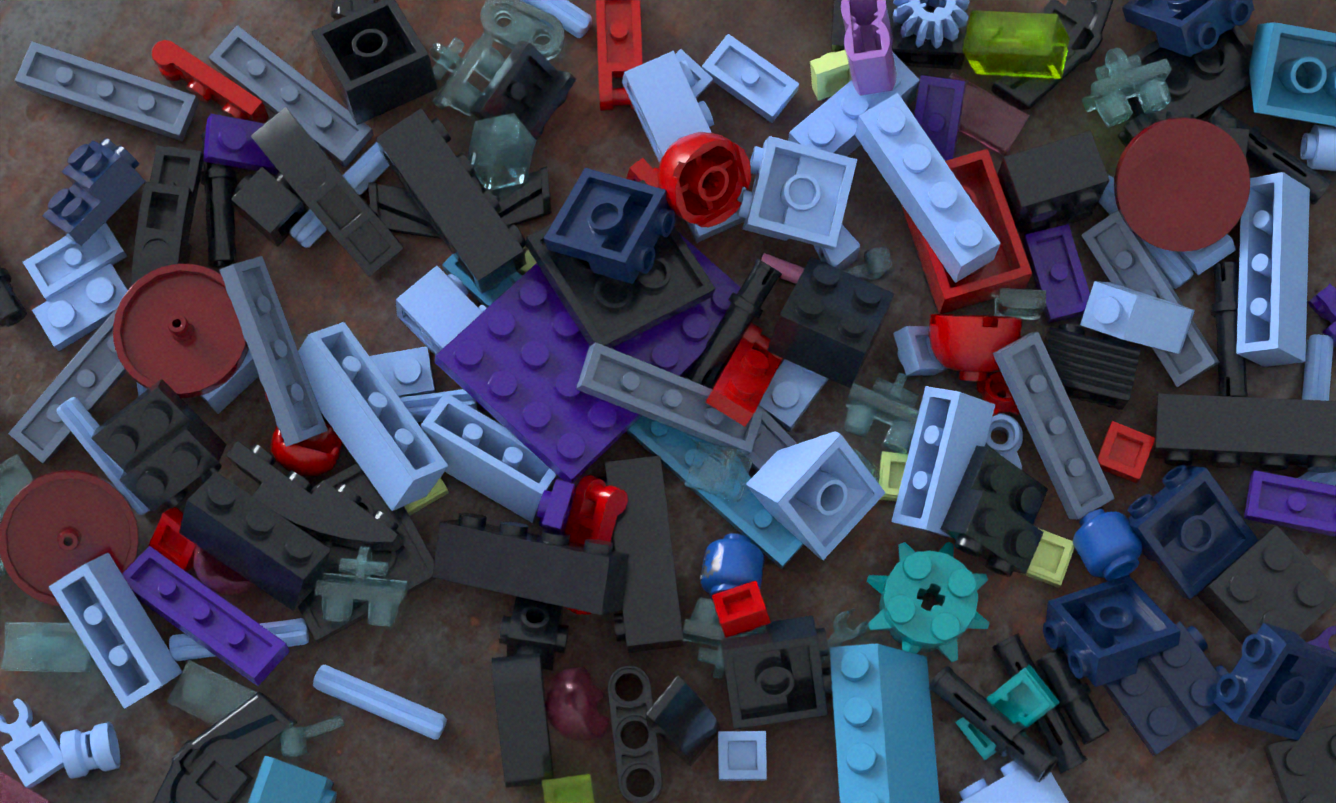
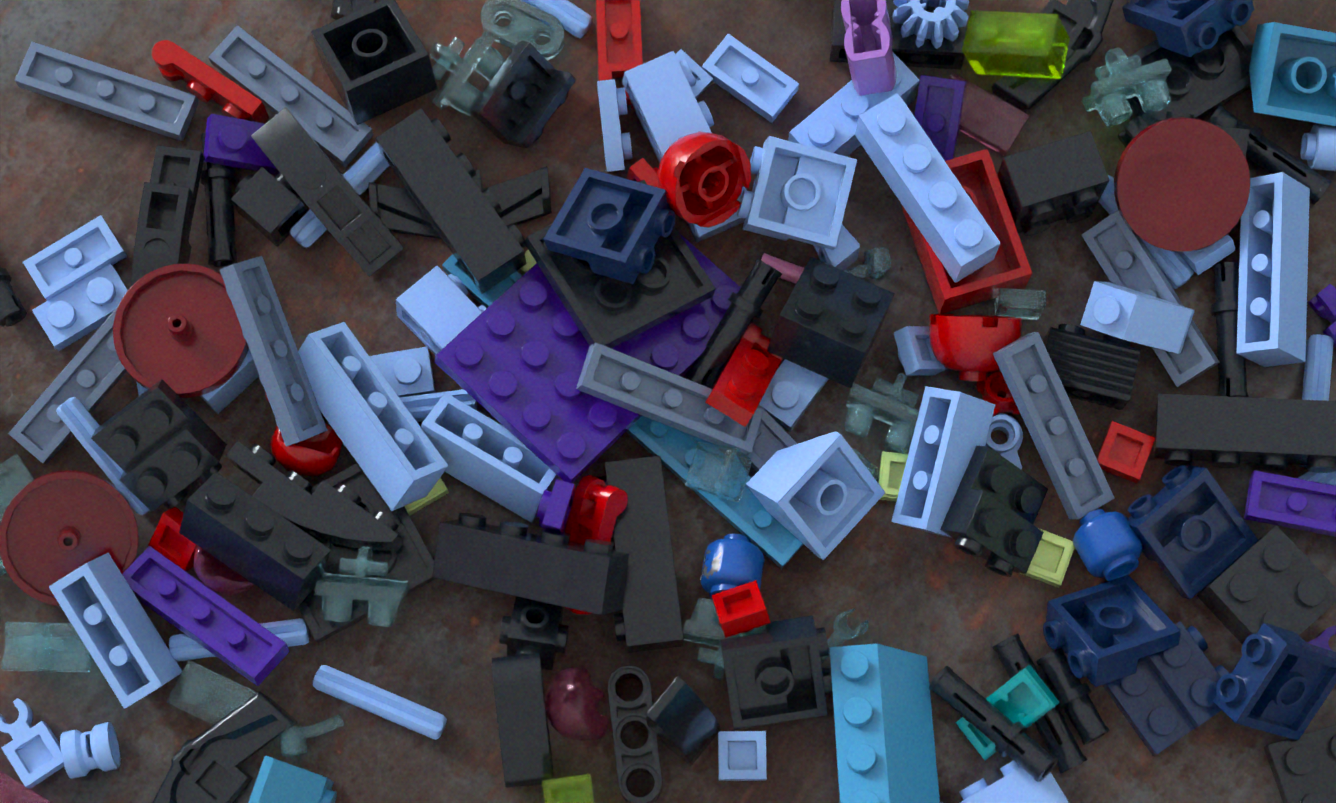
dark blue plate [42,137,145,246] -> none
clear light blue brick [467,113,536,190] -> none
yellowish green plate [810,50,852,101] -> none
teal brick [867,542,990,663] -> none
dark purple plate [1023,224,1090,324] -> none
none -> light blue plate [597,79,632,172]

